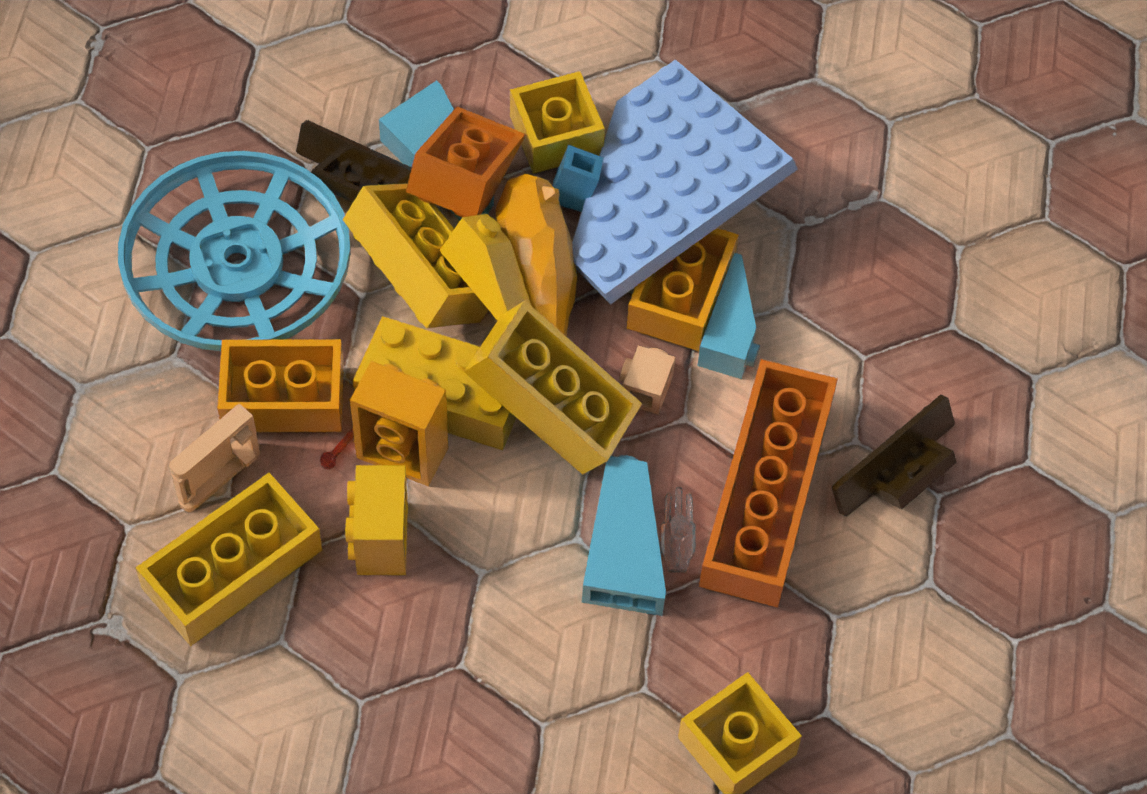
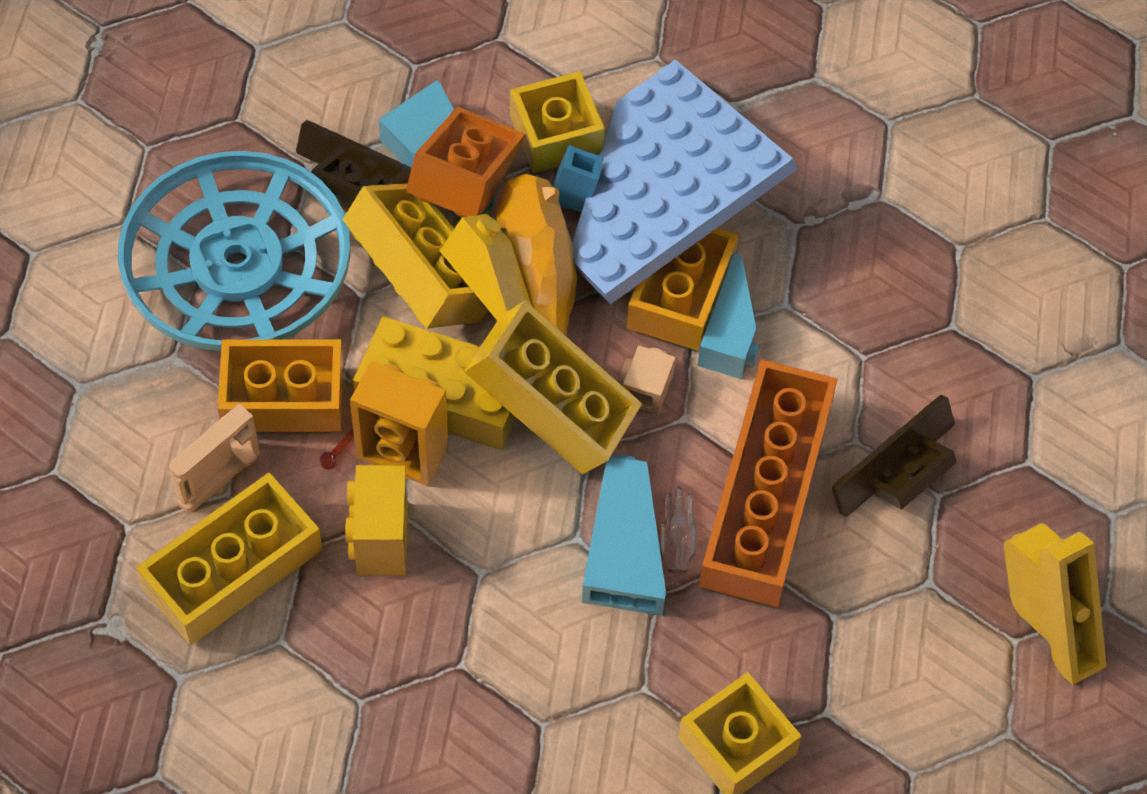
none -> yellow brick [1004,523,1107,685]

